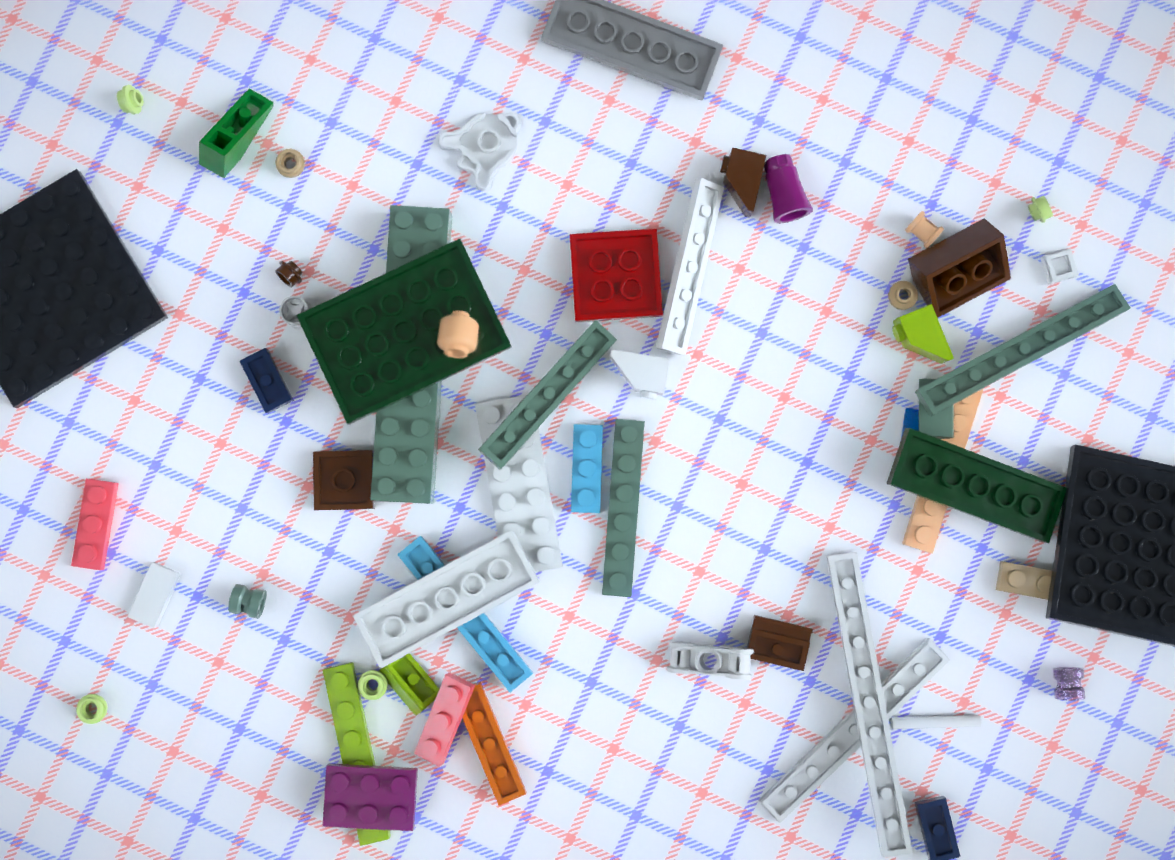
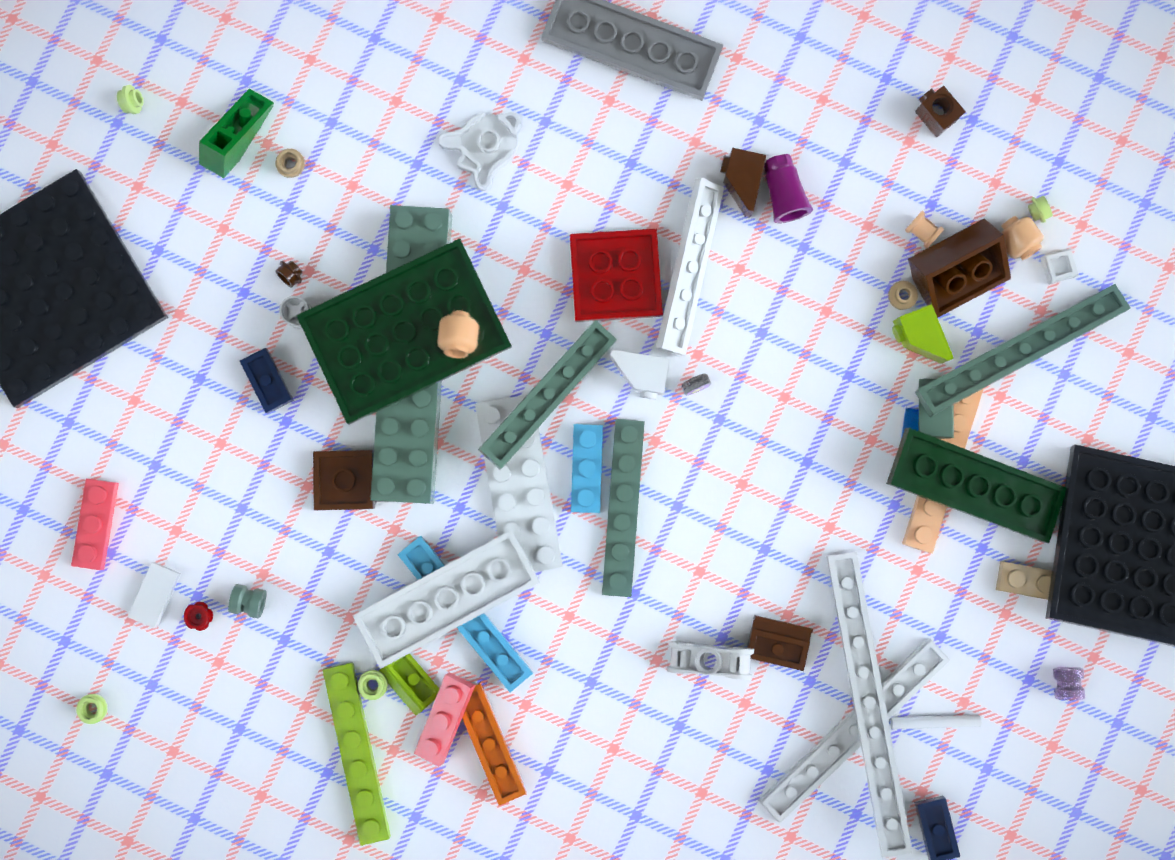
magenta plate [322,763,418,831] -> none
none -> red plate [184,602,213,631]
none -> clear smoke tile [681,373,712,396]
none -> reddish brown brick [915,85,966,138]
none -> light nougat head [1001,216,1044,261]

